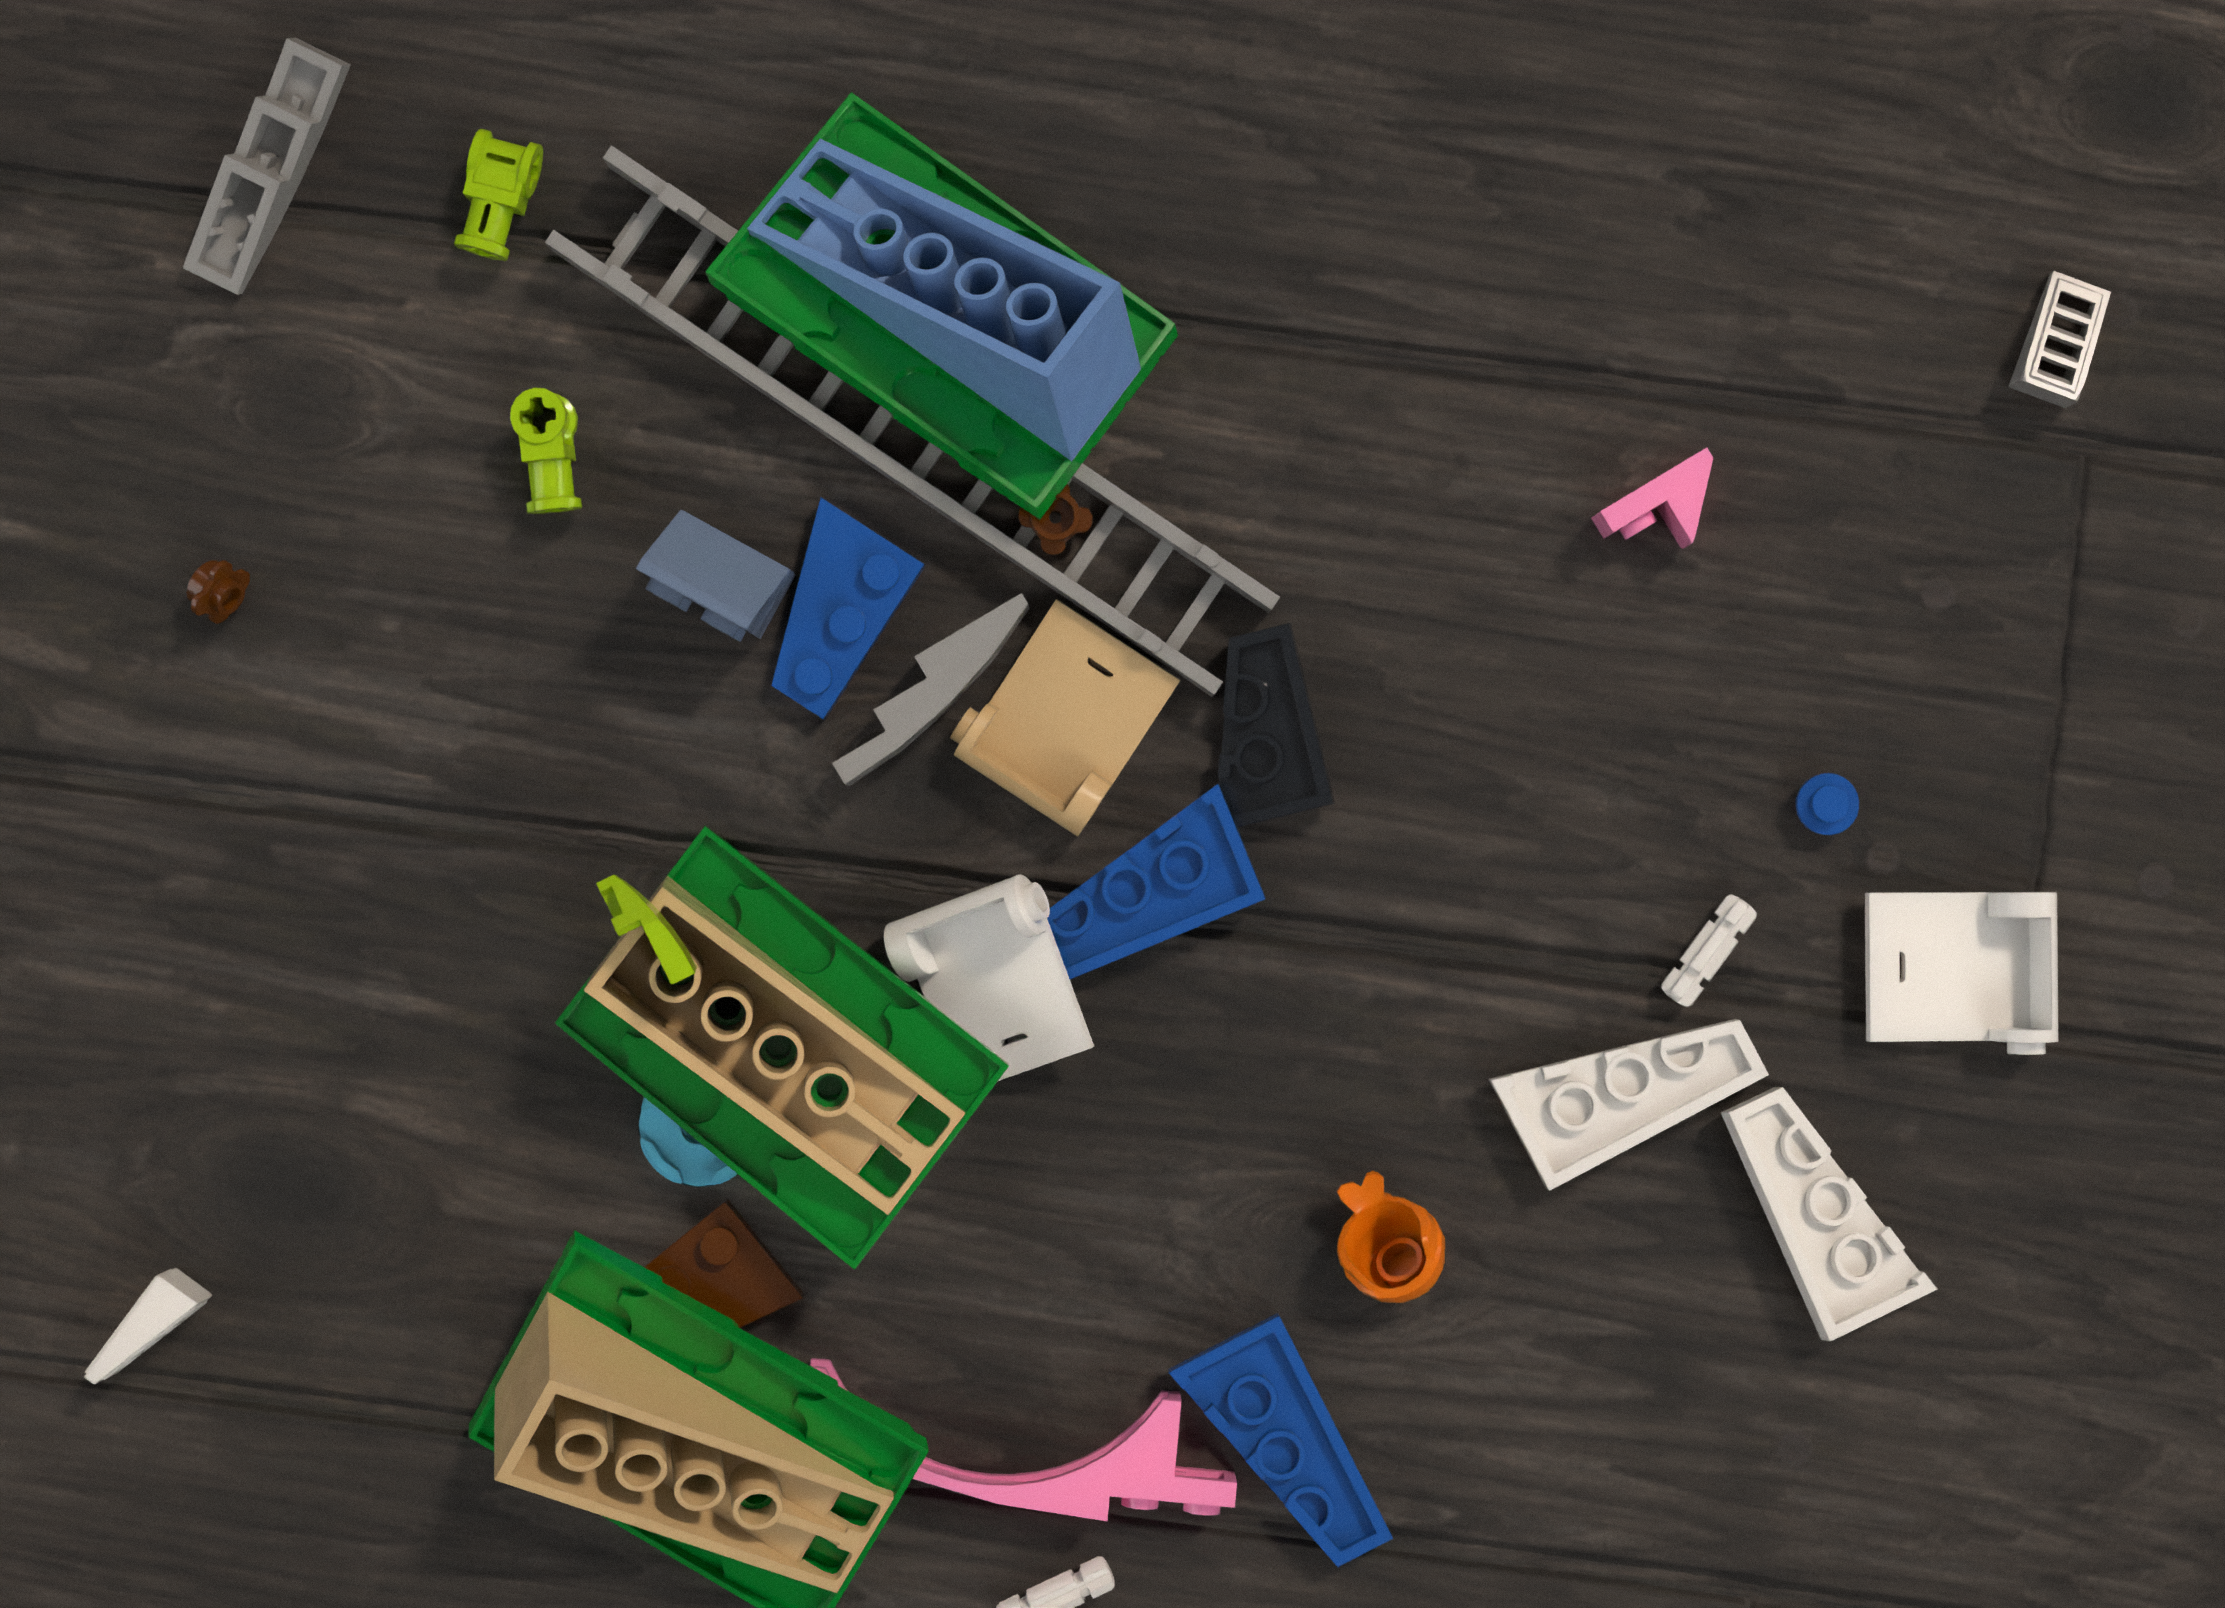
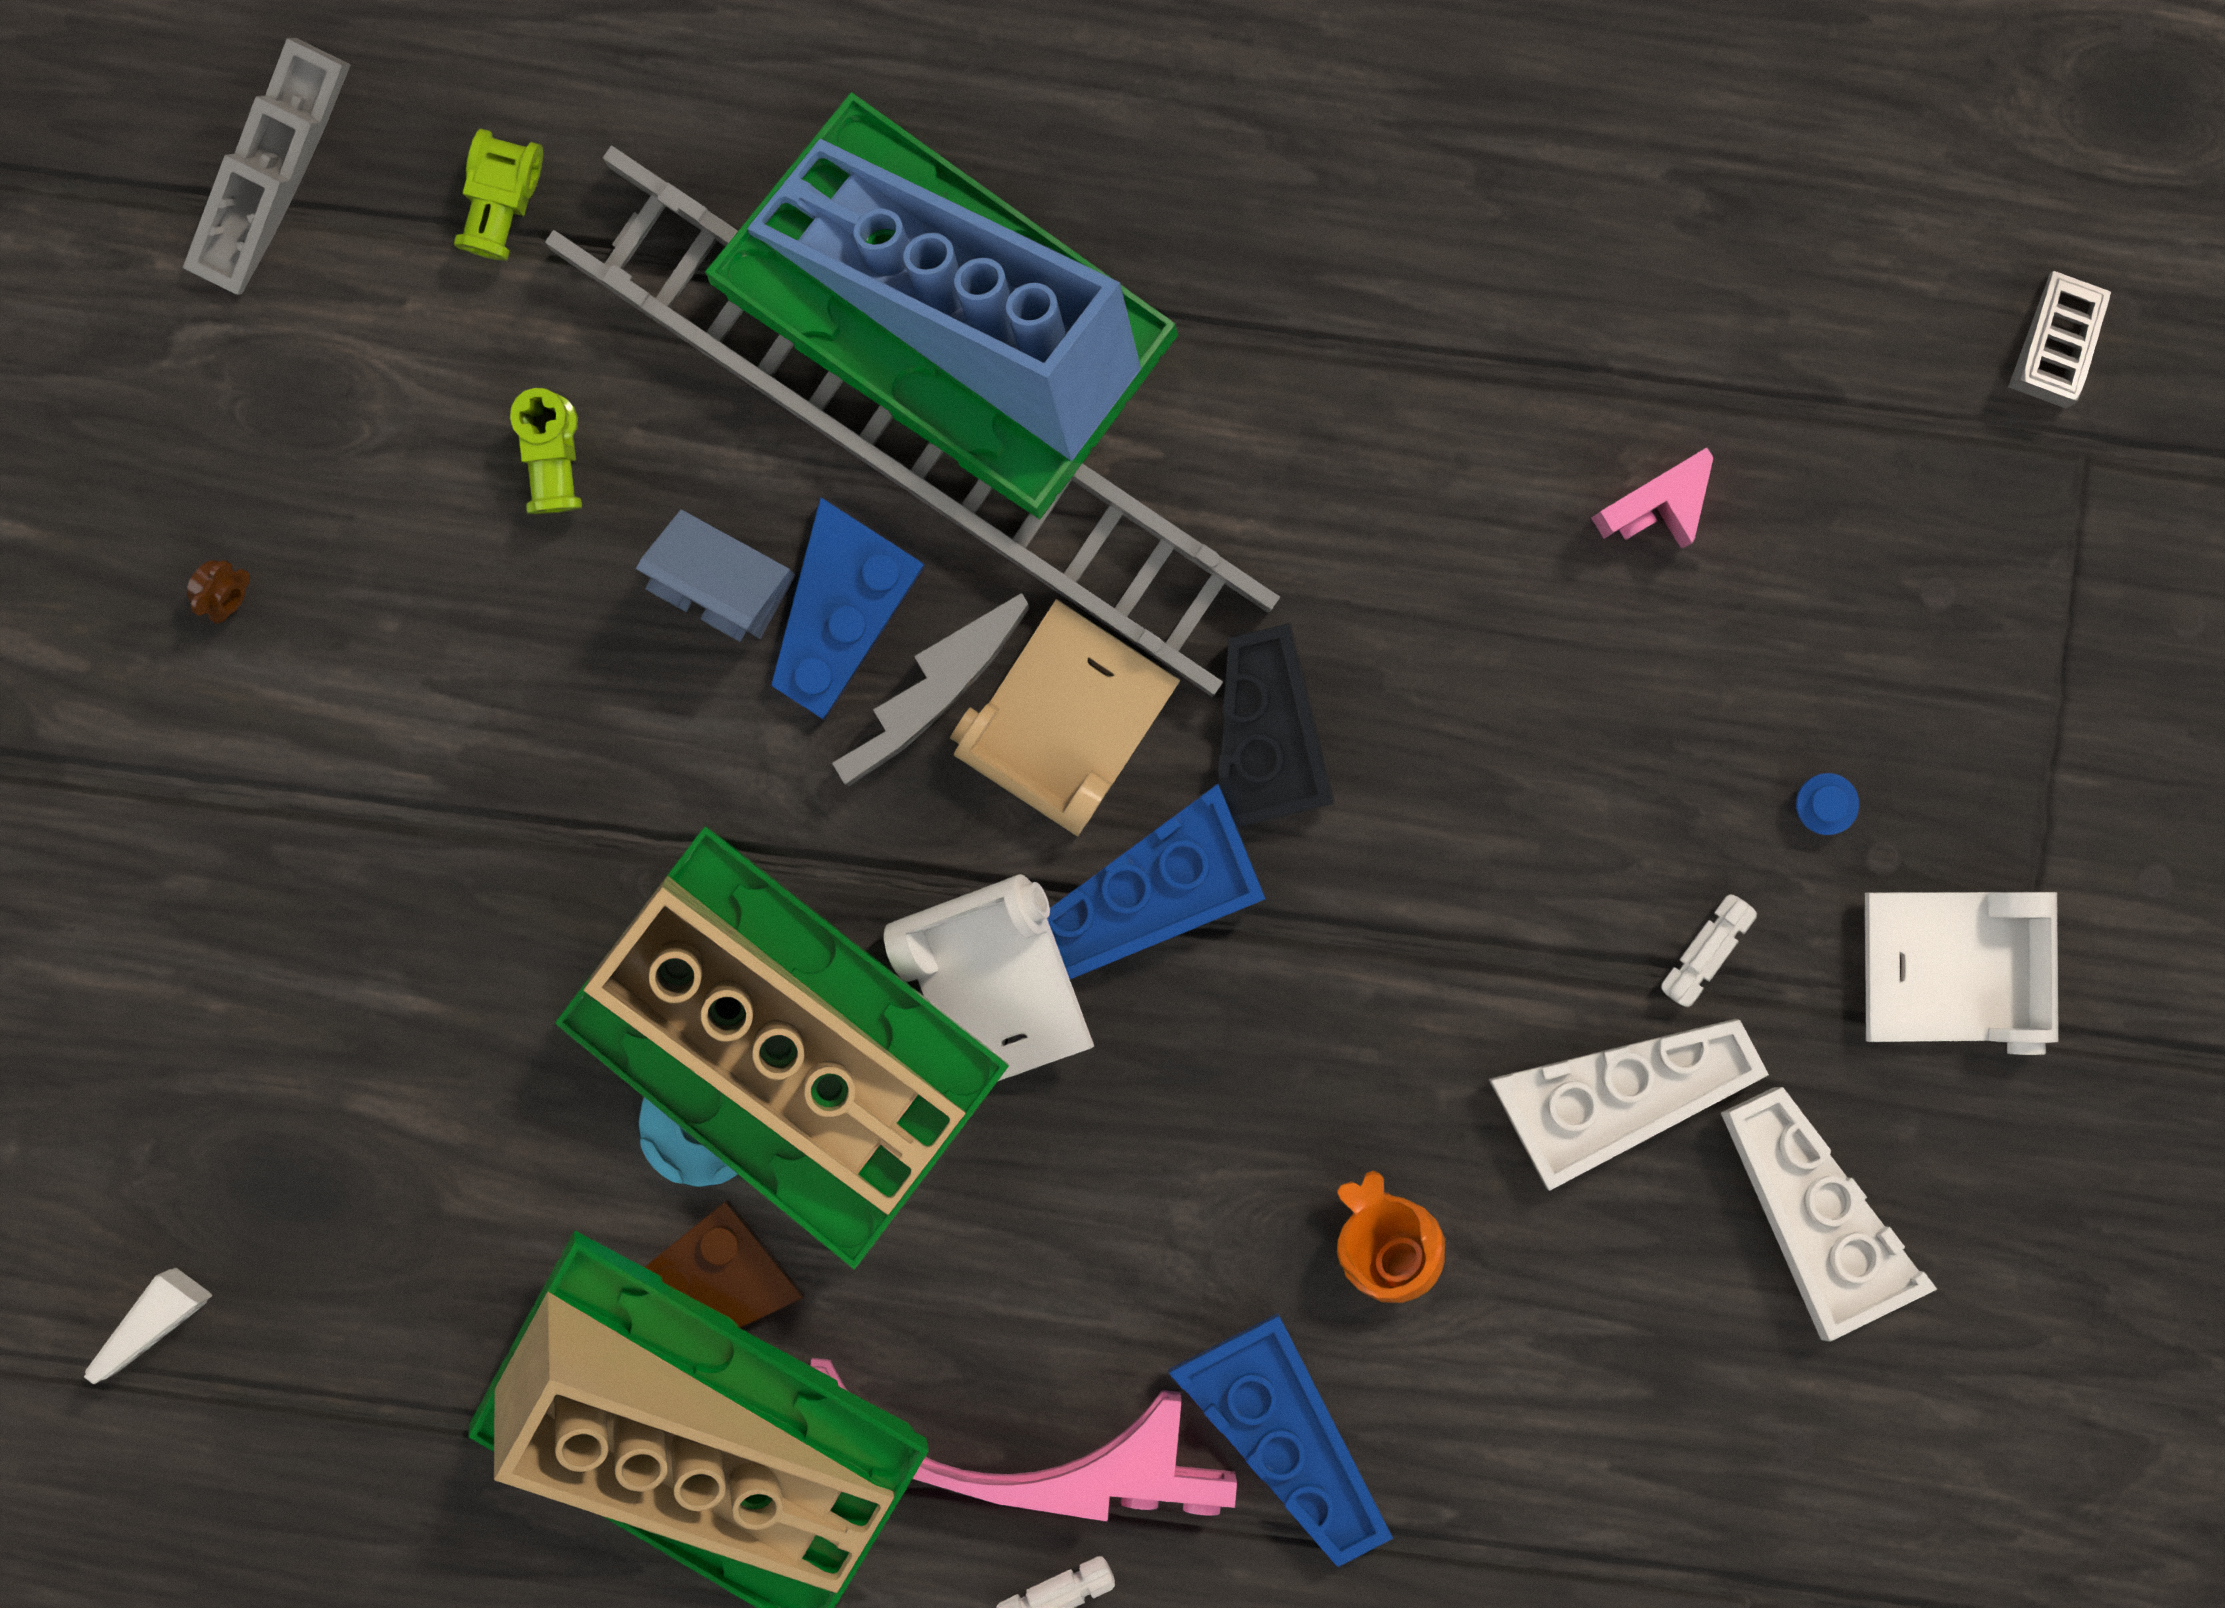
lime slope [596,874,697,985] -> none
reddish brown plate [1018,484,1092,555] -> none

